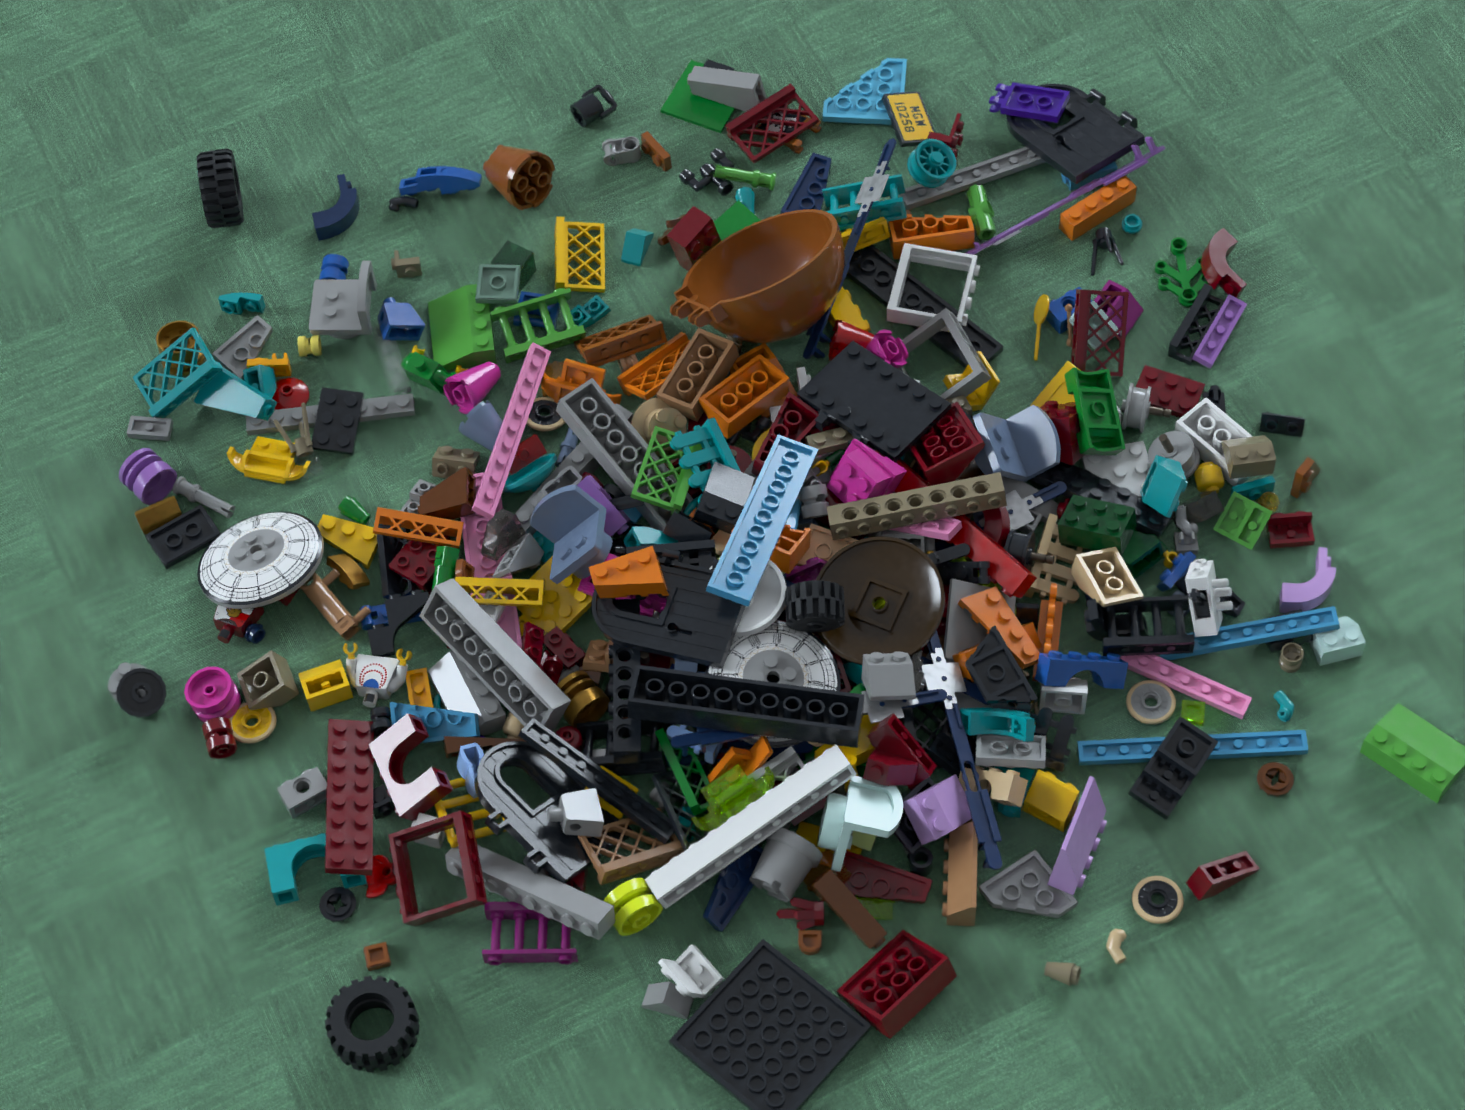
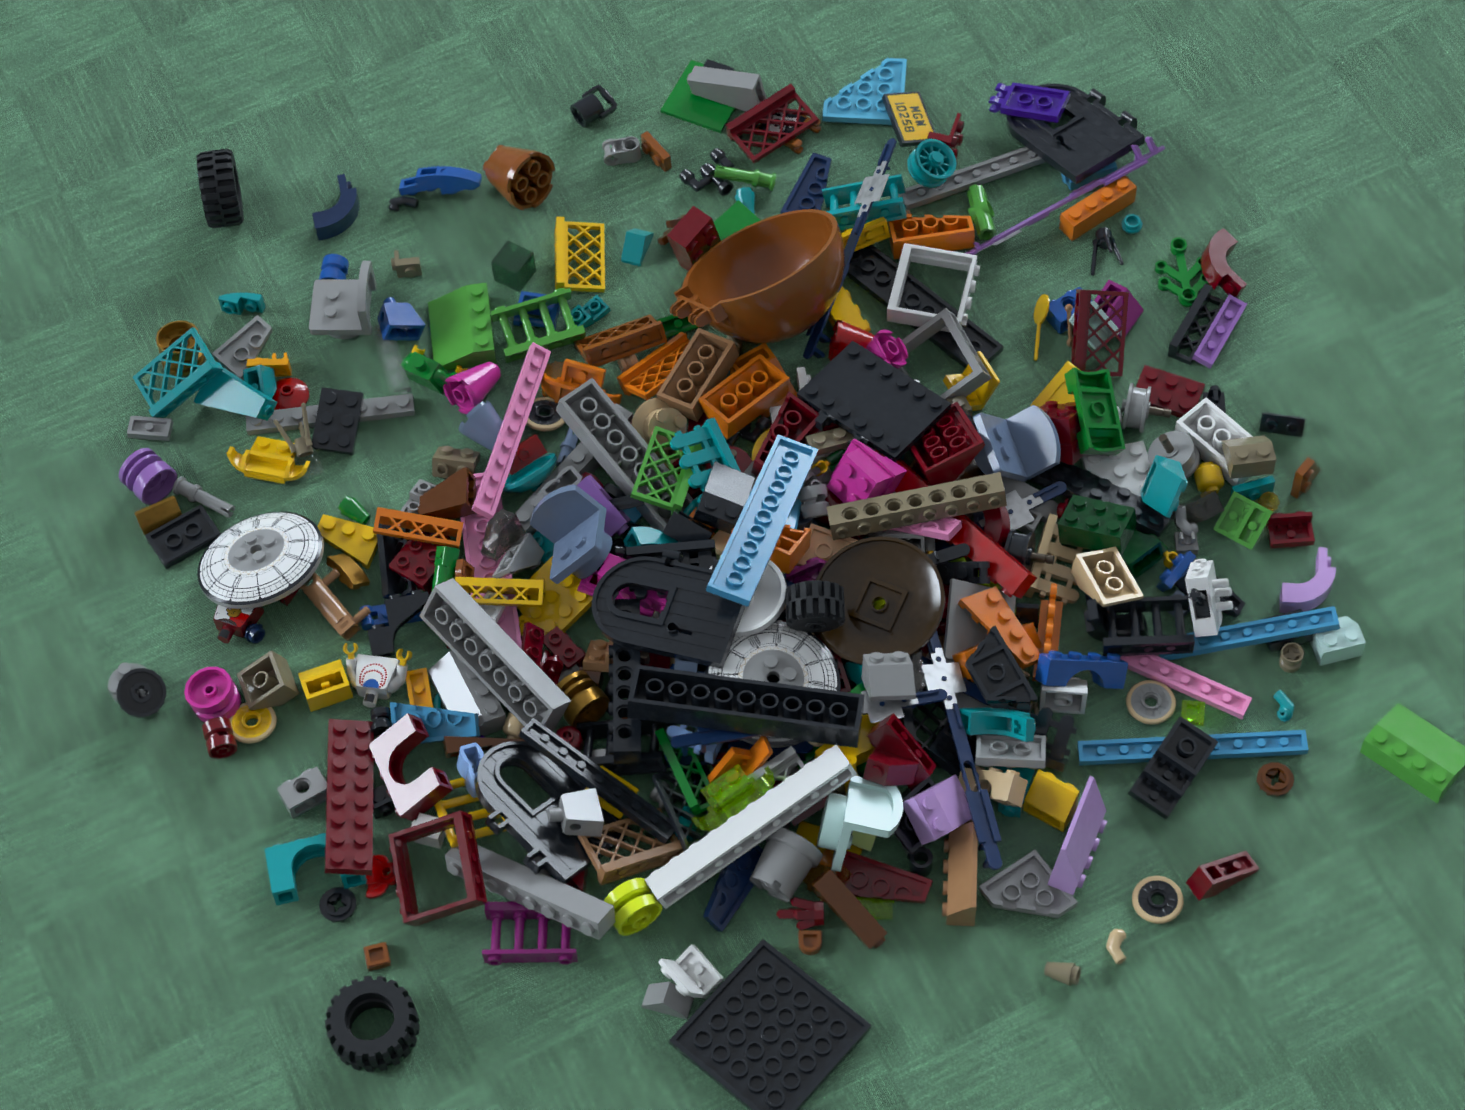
light yellow wheel [298,335,322,357] -> none
sand green tile [475,264,521,304] -> none
orange wedge [589,546,669,598] -> none
dark red slope [836,930,957,1039] -> none
none -> green slope [656,315,699,338]

